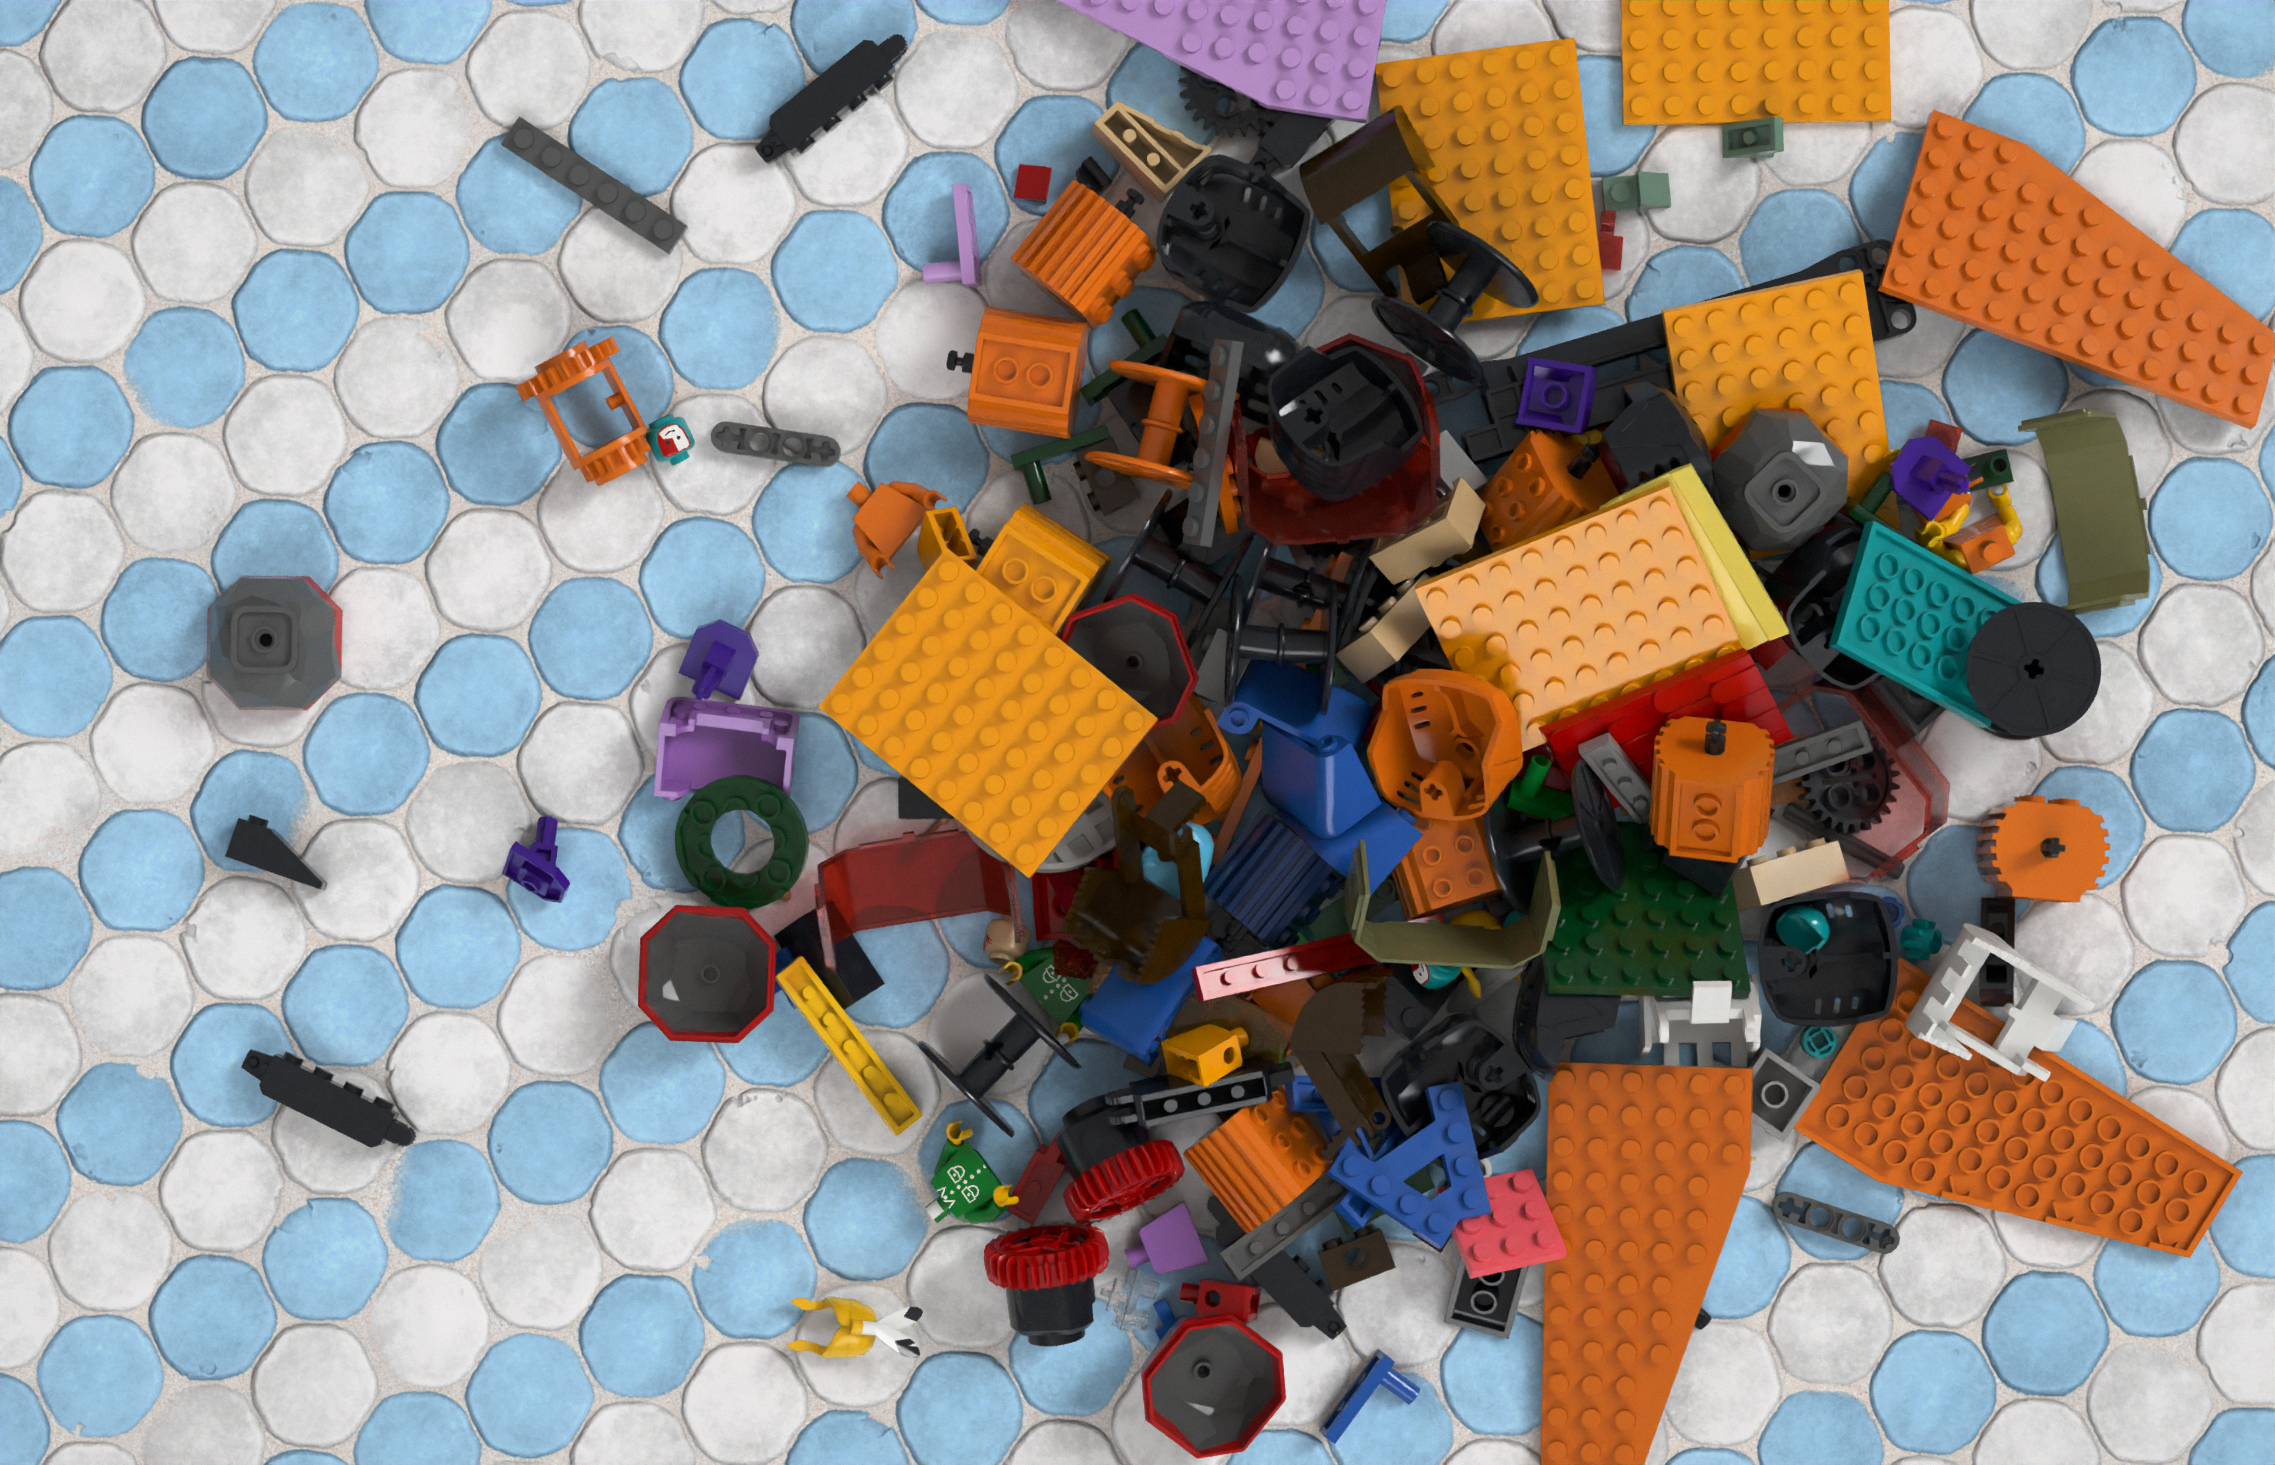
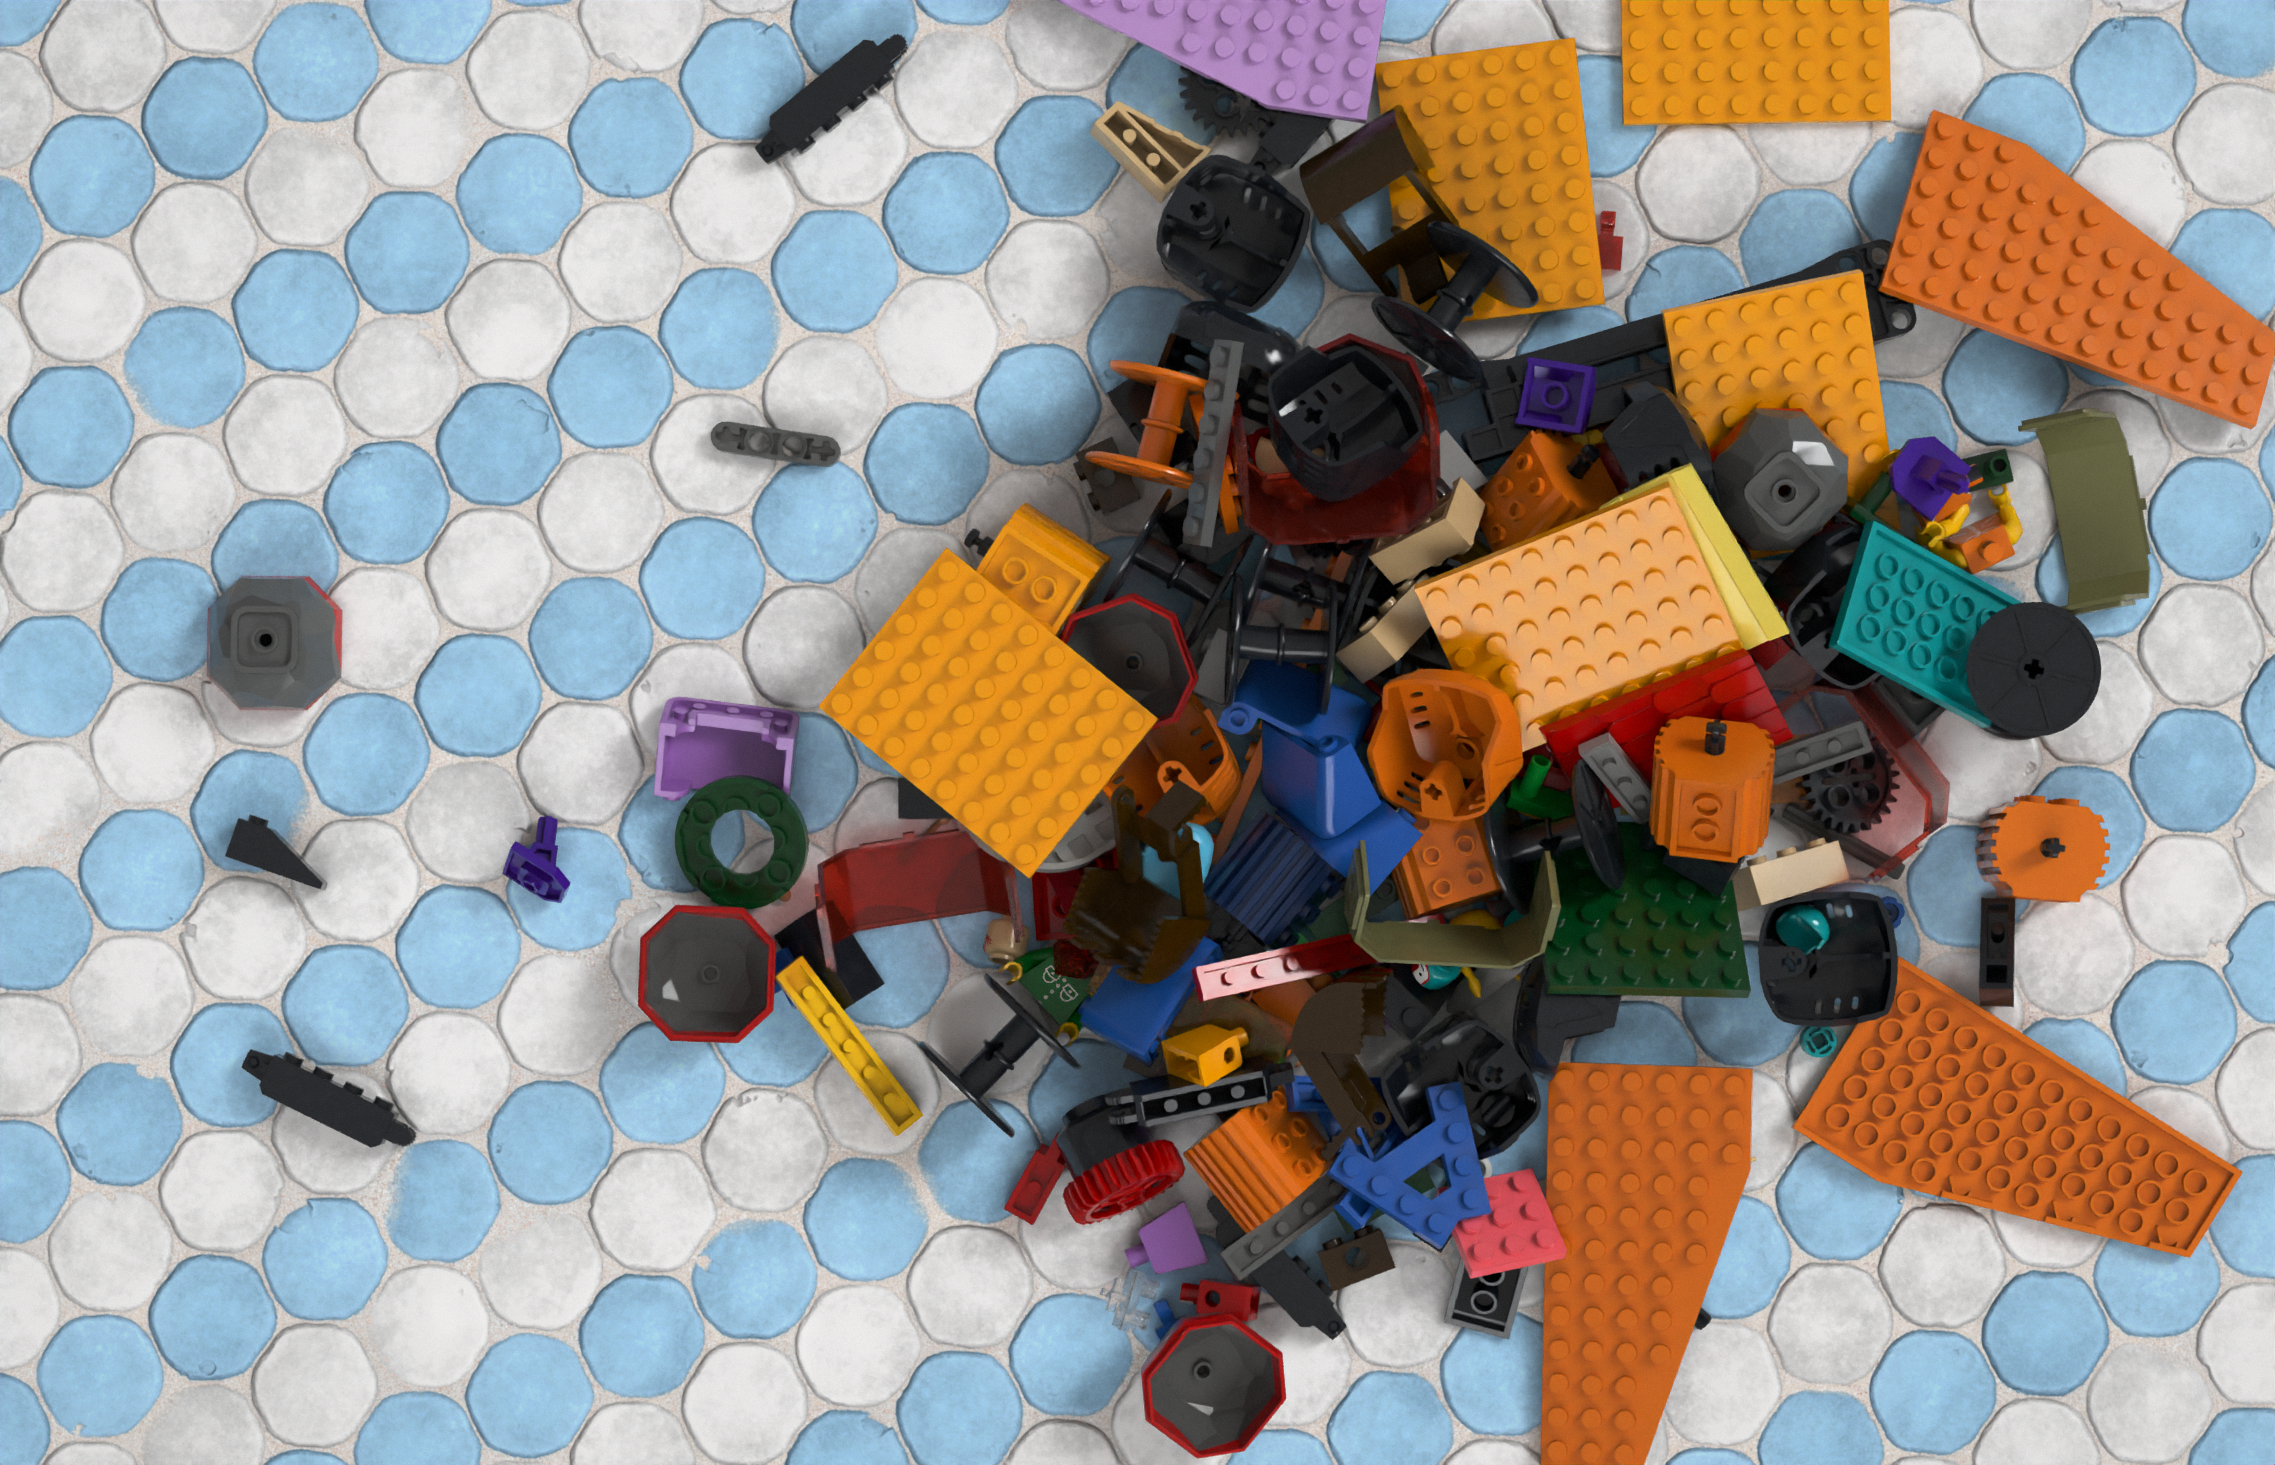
dark grey plate [501,116,688,255] -> none
orange piece [515,336,651,487] -> none
head [645,413,695,466] -> none
dark purple piece [678,619,759,701] -> none
yellow hair [787,1296,923,1358] -> none
orange torso [846,481,947,579] -> none
light orange torso [917,507,978,572] -> none
lavender piece [922,183,982,288] -> none
green torso [925,1120,1019,1224] -> none
orange piece [946,306,1089,439] -> none
piece [984,1222,1109,1346] -> none
dark green piece [1010,425,1110,505] -> none
orange piece [1011,179,1158,330] -> none
red slope [1014,164,1052,203] -> none
black plate [1076,156,1113,195] -> none
dark green piece [1080,308,1167,407] -> none
blue piece [1319,1349,1420,1444] -> none
sand green slope [1601,172,1671,213] -> none
white piece [1638,974,1762,1068] -> none
sand green slope [1722,117,1784,158] -> none
light grey brick [1747,1047,1822,1142] -> none
dark grey beam [1771,1191,1900,1254] -> none
teal gear [1900,918,1942,961] -> none
white piece [1905,924,2096,1082] -> none
clear red plate [1924,419,1963,454] -> none

